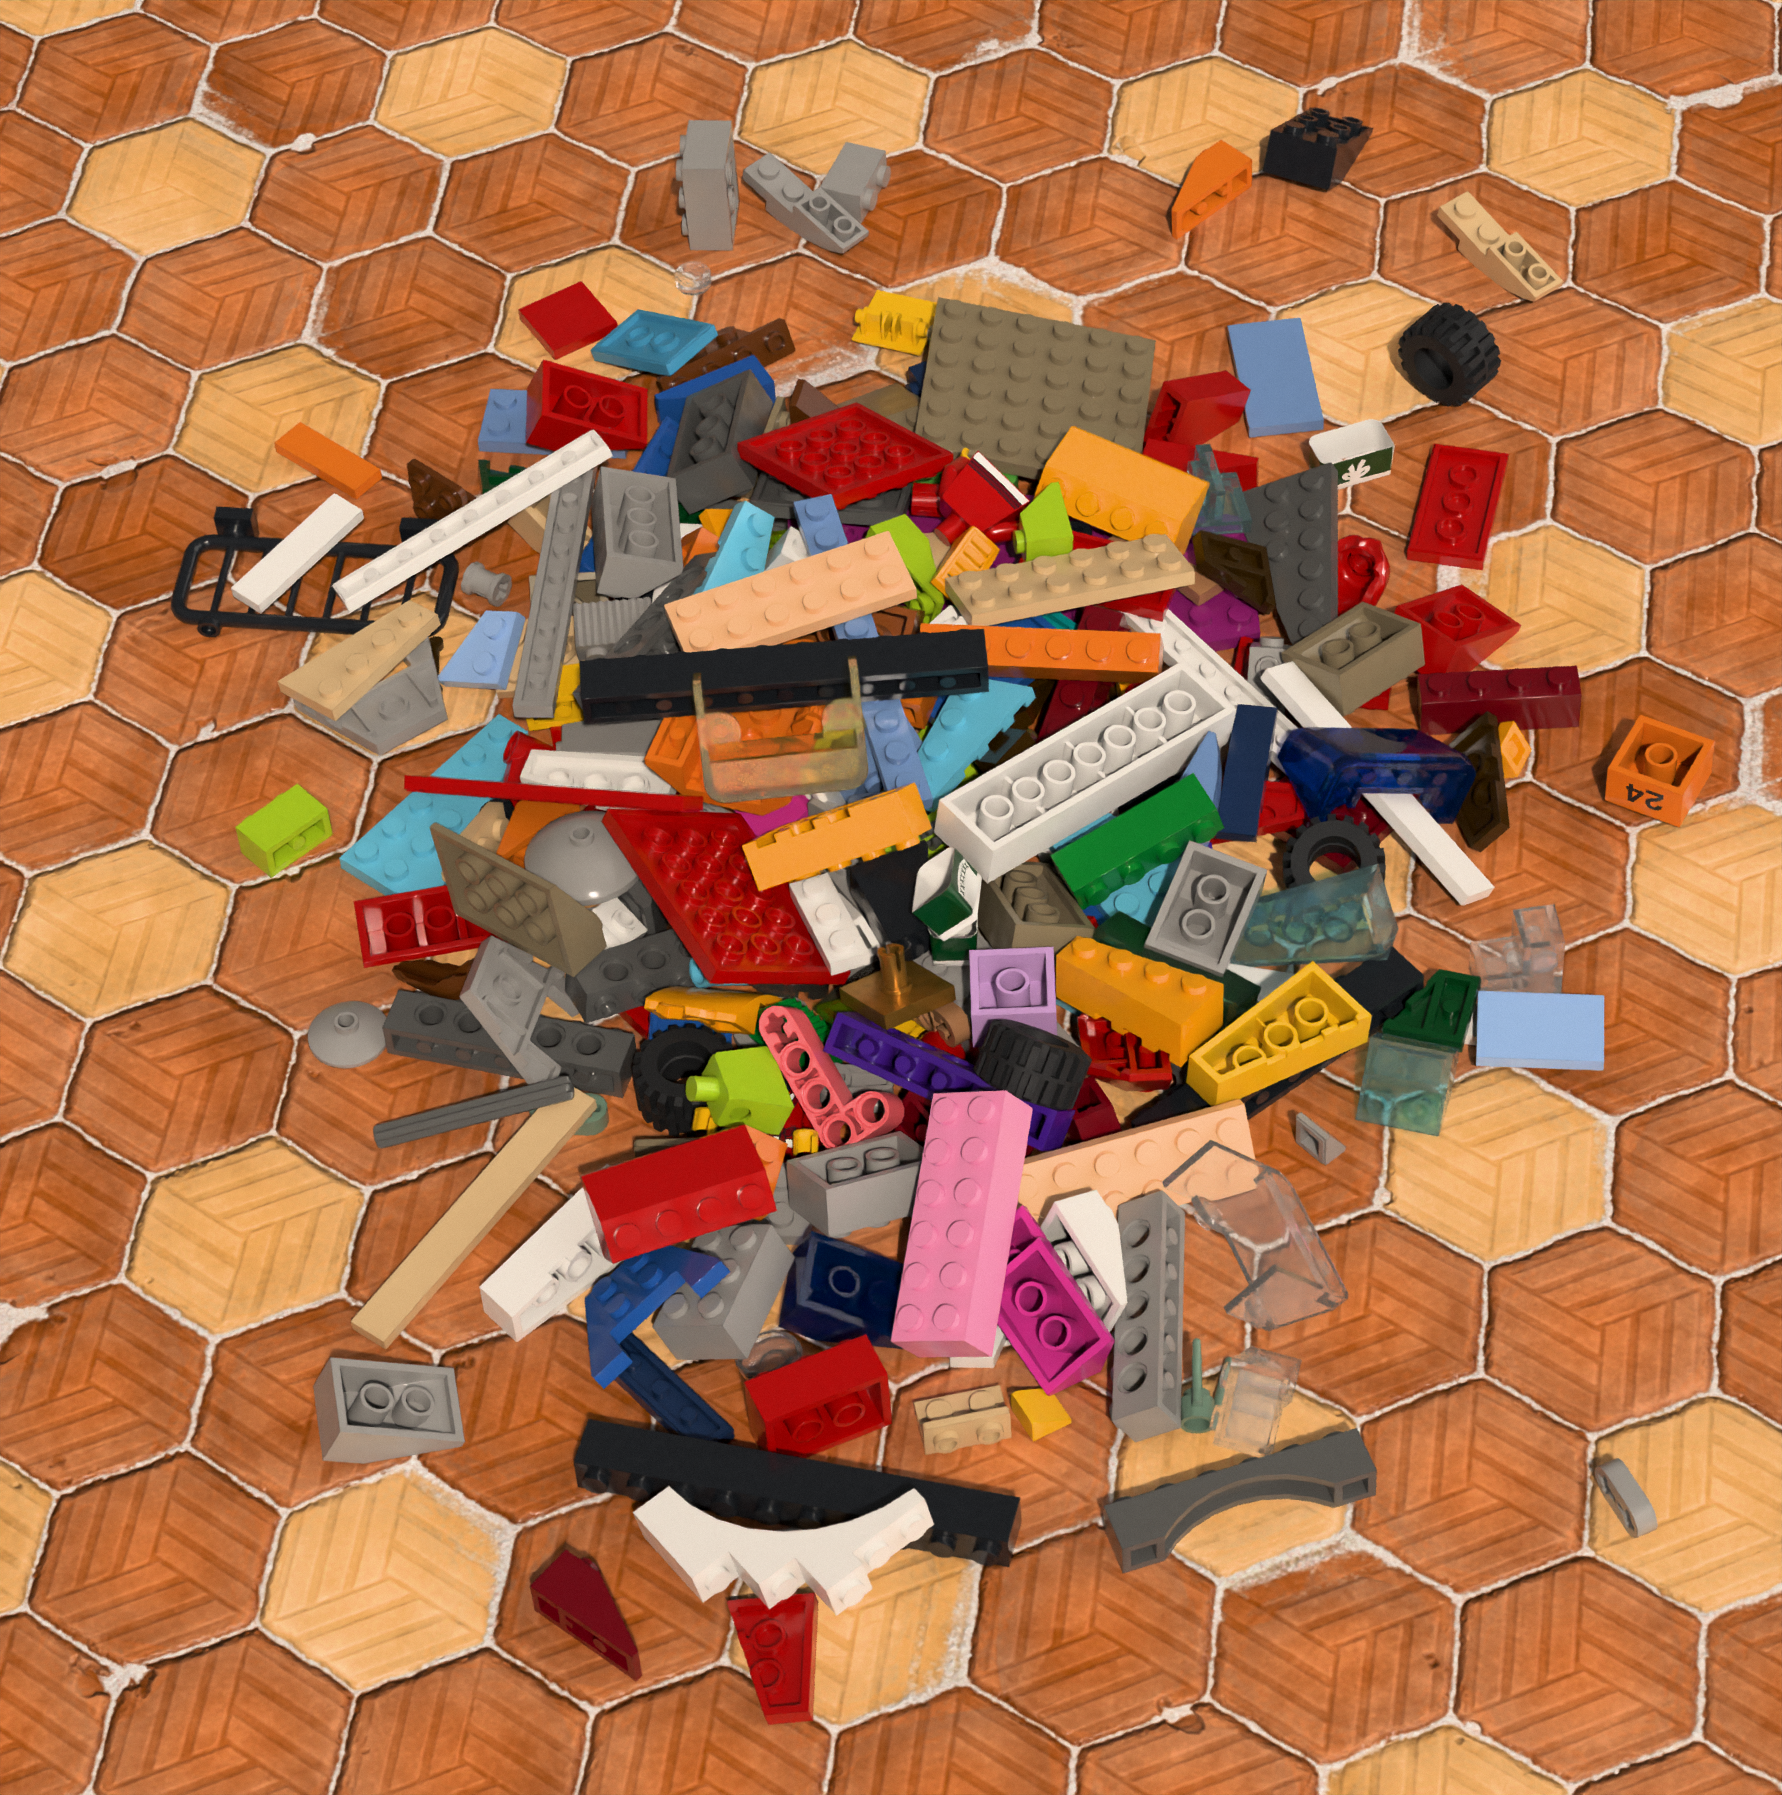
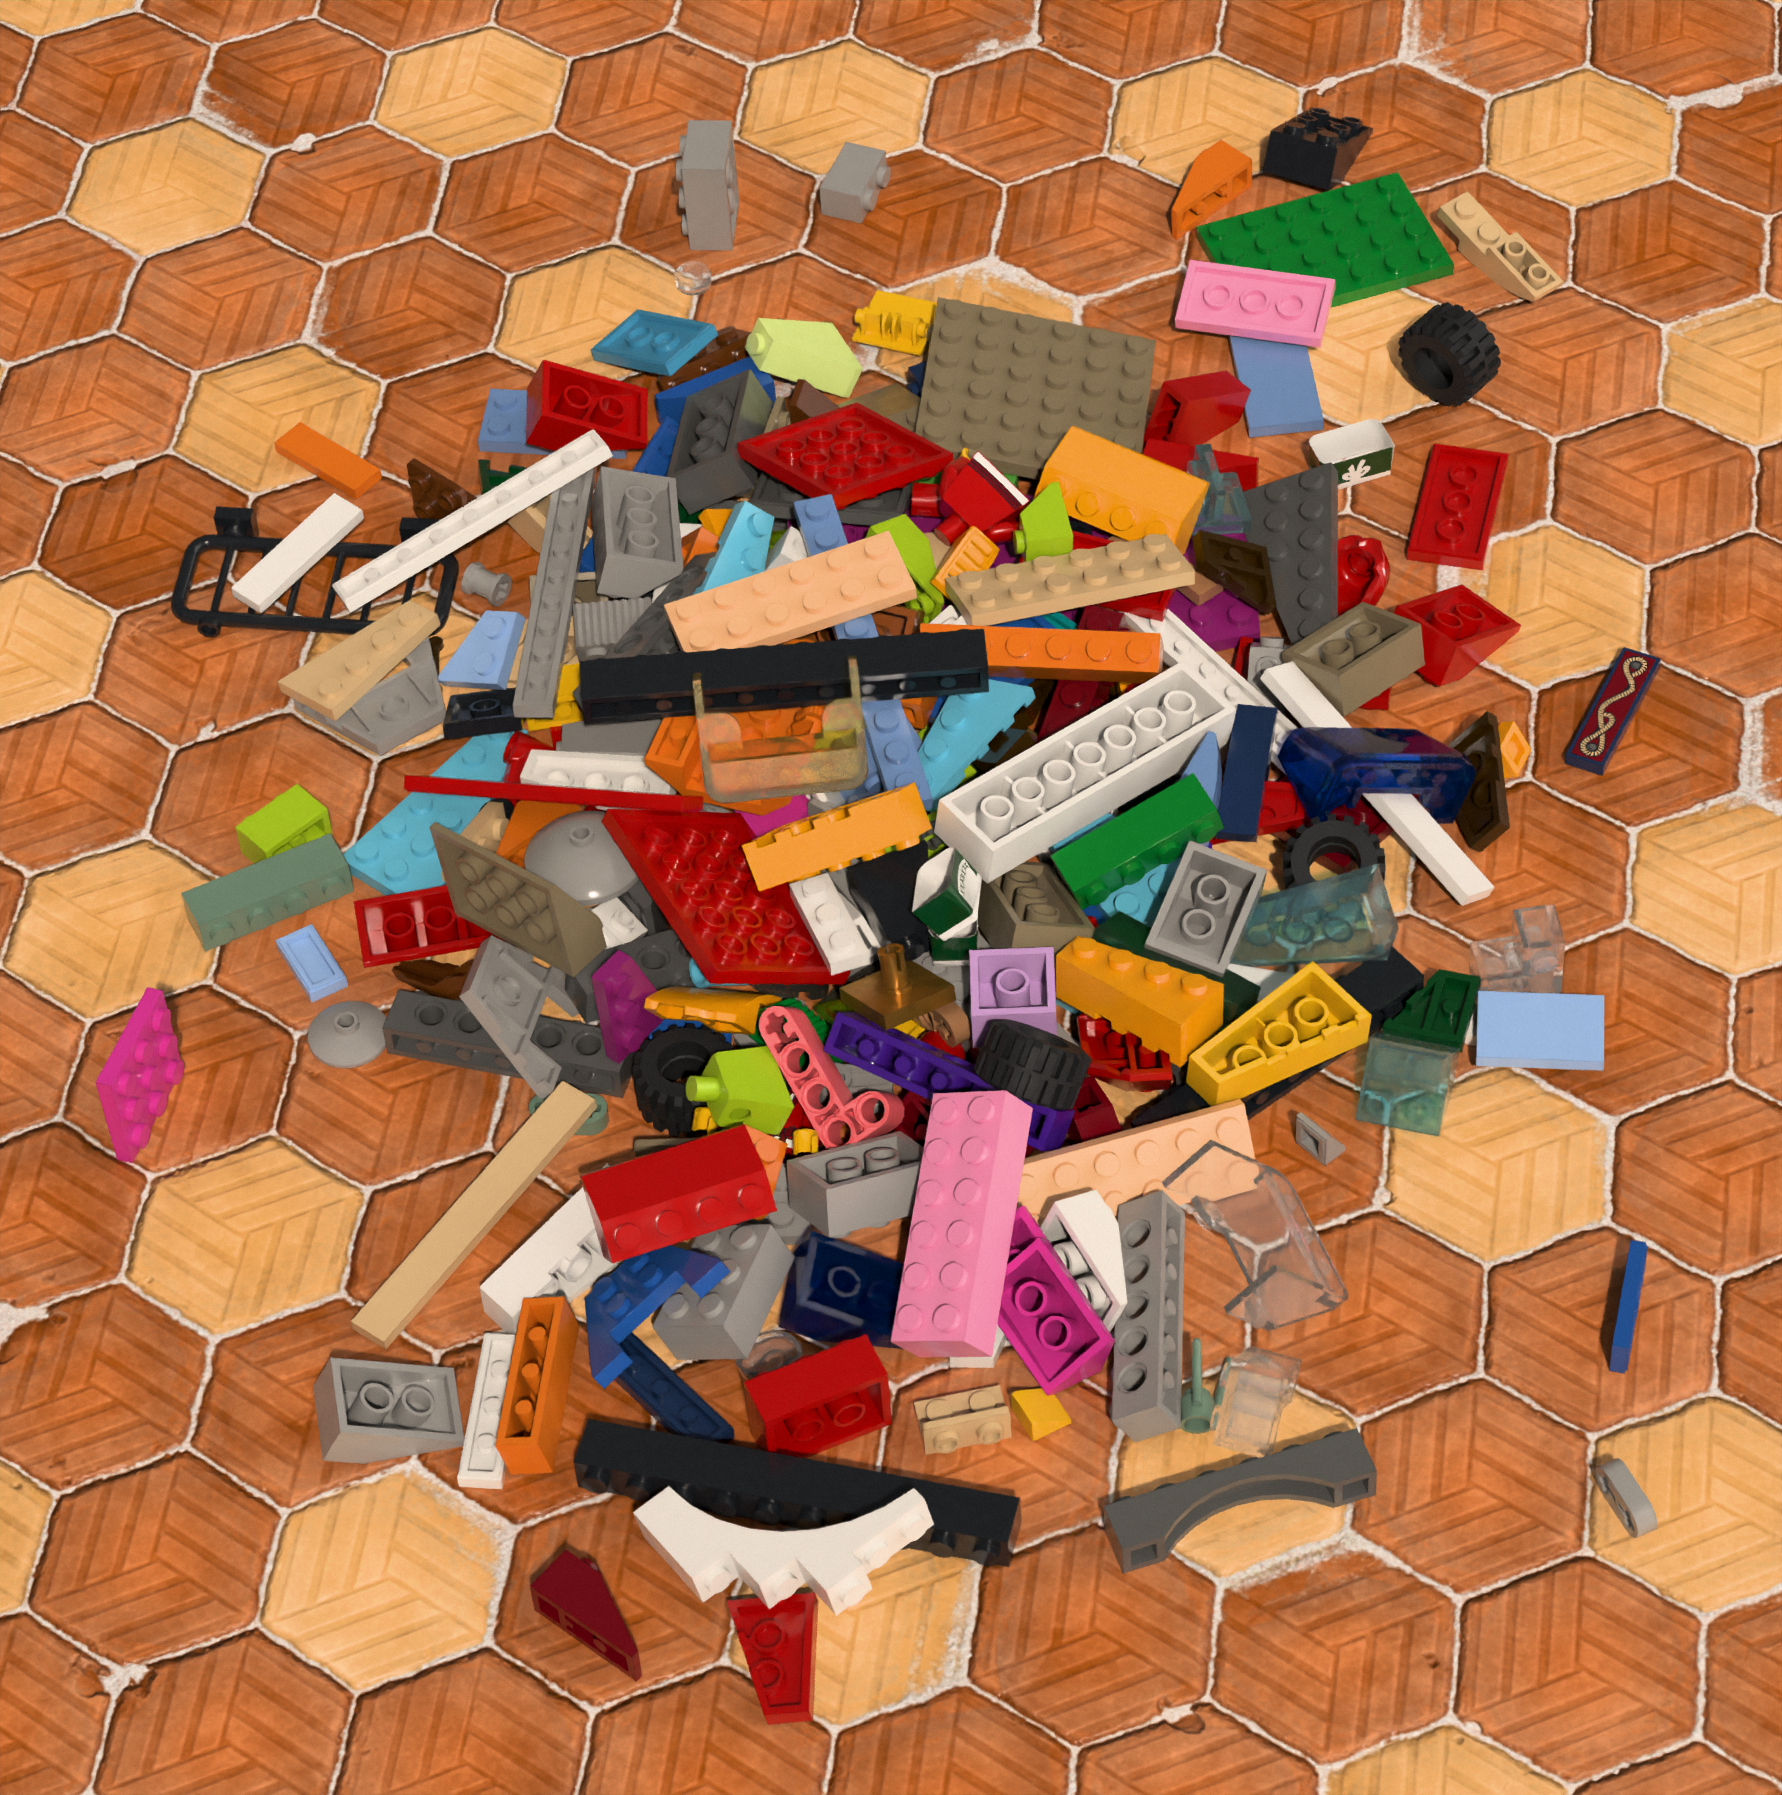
dark grey axle [373,1075,575,1149] -> none
red tile [518,281,618,360] -> none
light grey slope [742,152,869,254] -> none
dark red brick [1416,666,1582,736] -> none
orange brick [1605,715,1715,828] -> none
none -> dark pink plate [96,987,184,1163]
none -> sand green brick [181,833,354,951]
none -> light blue tile [275,924,348,1003]
none -> black tile [442,687,525,739]
none -> white tile [457,1333,516,1489]
none -> orange brick [495,1296,579,1475]
none -> magenta wing [591,950,665,1064]
none -> yellowish green slope [745,318,863,398]
none -> bright pink plate [1175,260,1335,348]
none -> green plate [1196,172,1454,308]
none -> tile [1565,647,1661,776]
none -> blue tile [1609,1240,1648,1374]

